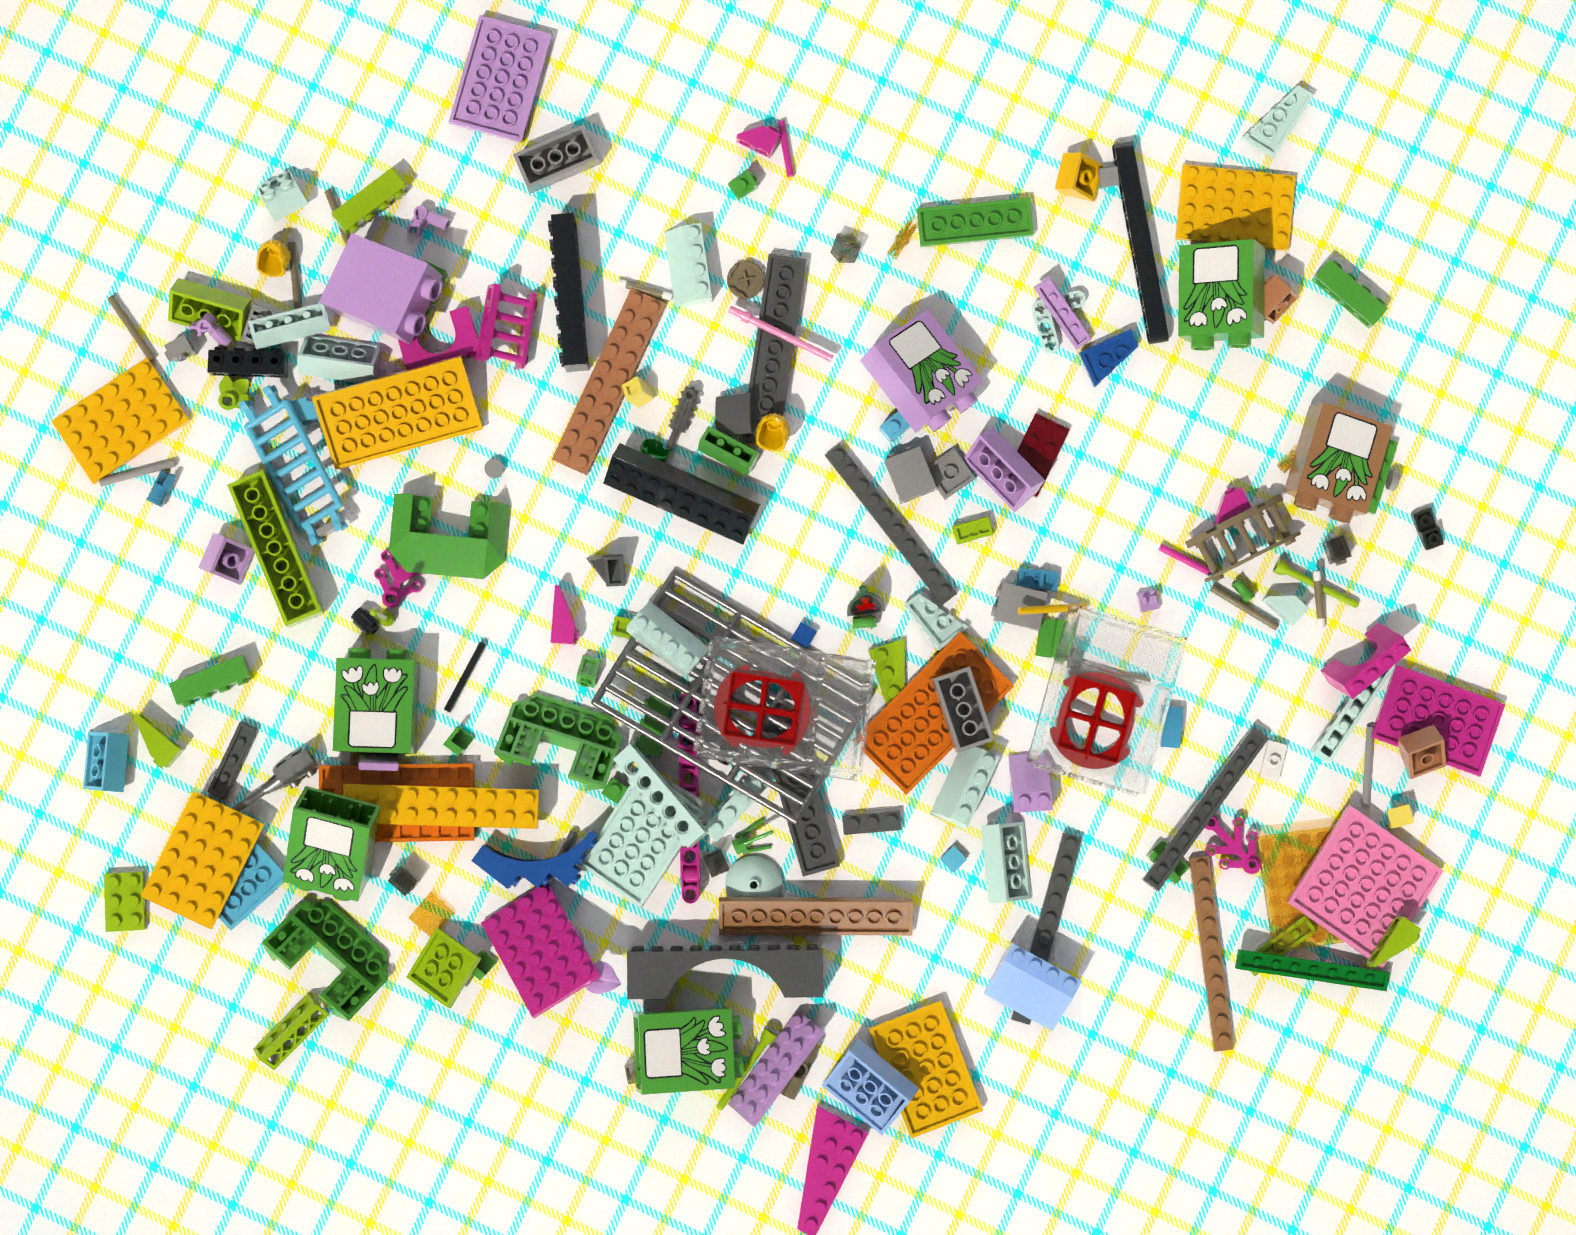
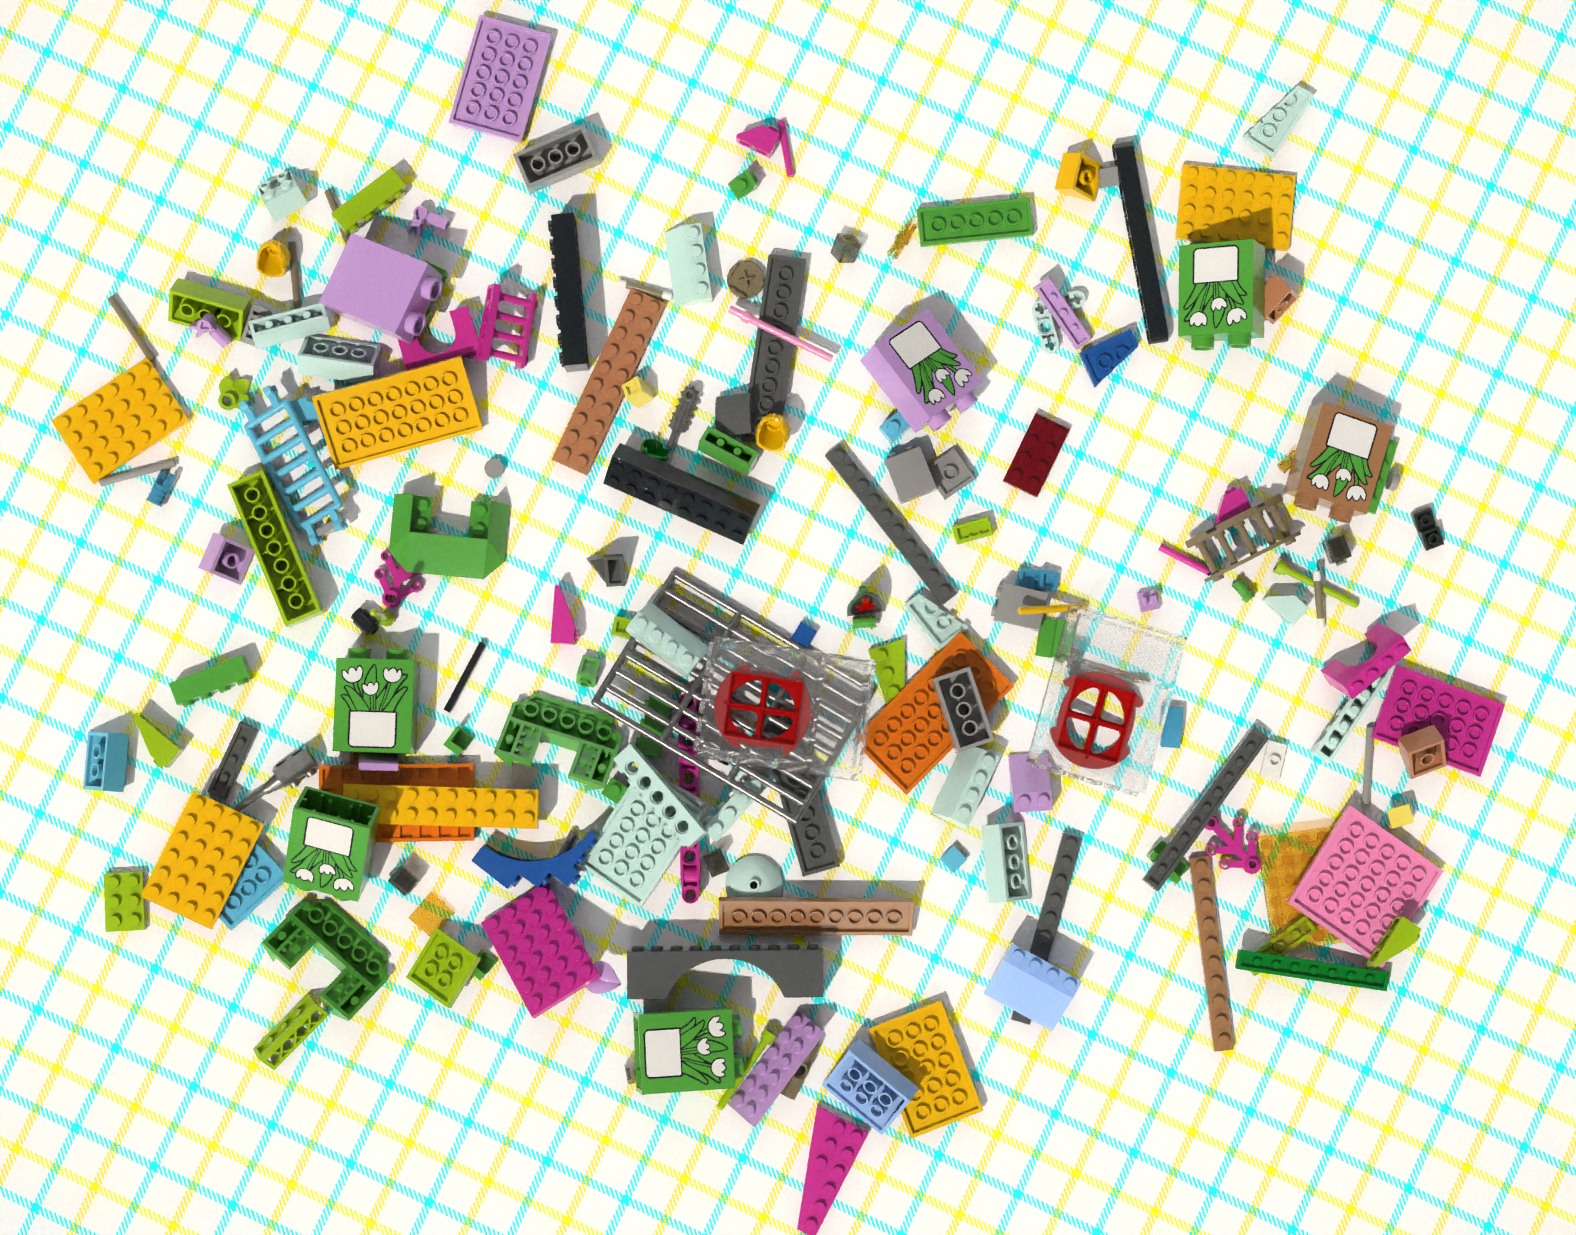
light grey brick [164,335,197,362] -> none
black brick [207,347,289,378] -> none
bright green plant [732,818,774,855] -> none
dark grey plate [842,811,901,835] -> none
lavender slope [963,427,1045,512] -> none
dark tan bar [1210,584,1279,631] -> none
bright green brick [1312,259,1388,329] -> none

